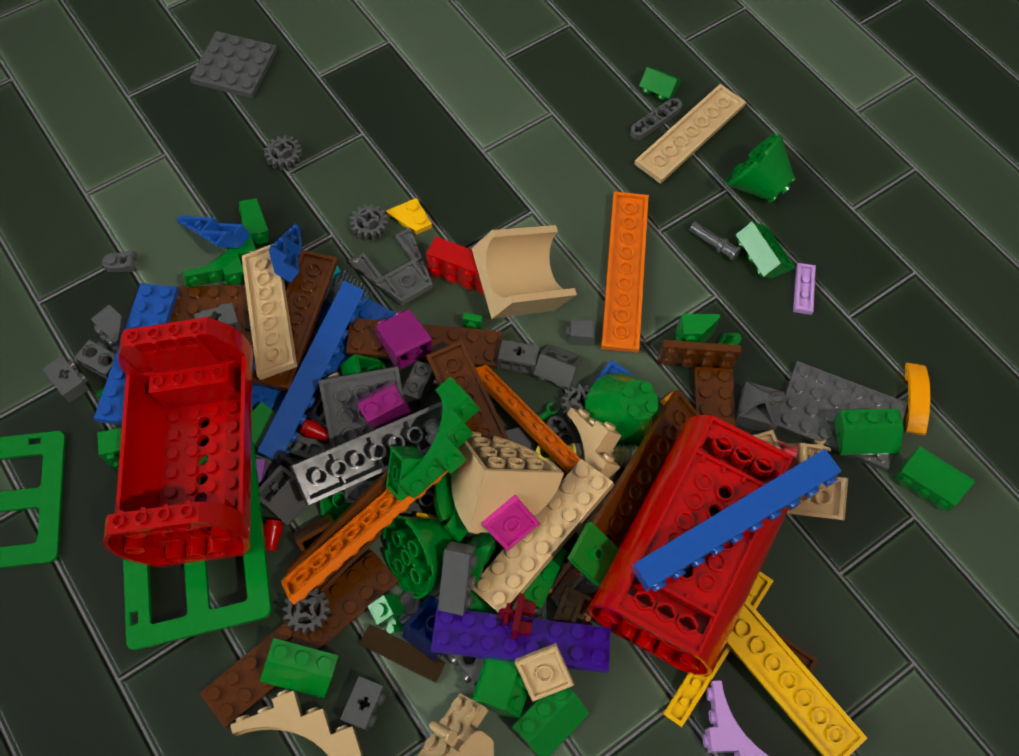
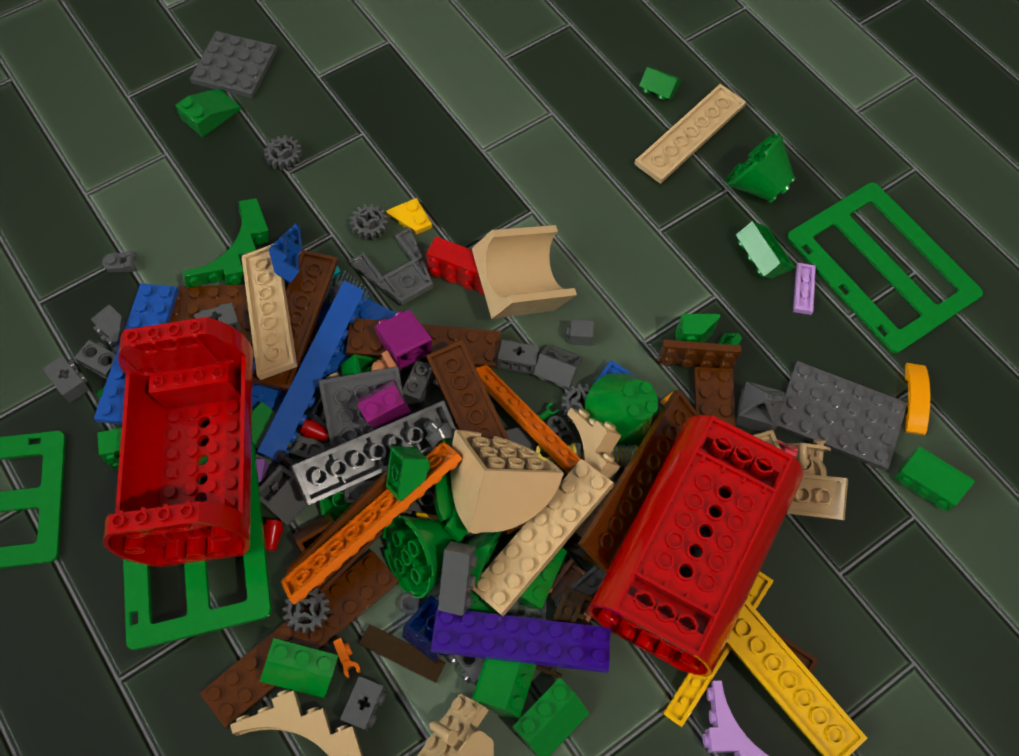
blue wedge [176,216,251,248] -> none
green brick [368,594,407,634] -> none
green arch [399,377,480,499] -> none
green plate [463,312,483,329] -> none
dark pink tile [481,495,540,551] -> none
dark red hips [498,593,536,640] -> none
tan tile [515,643,574,702] -> none
green plate [567,522,619,585] -> none
orange plate [601,191,649,353] -> none
dark grey beam [630,98,682,140] -> none
blue brick [631,449,842,592] -> none
dark grey pin [689,221,741,261] -> none
green slope [833,409,903,456] -> none
none -> green slope [175,89,241,137]
none -> orange plate [333,638,361,679]
none -> nougat tile [371,351,397,371]
none -> green door [787,183,983,353]

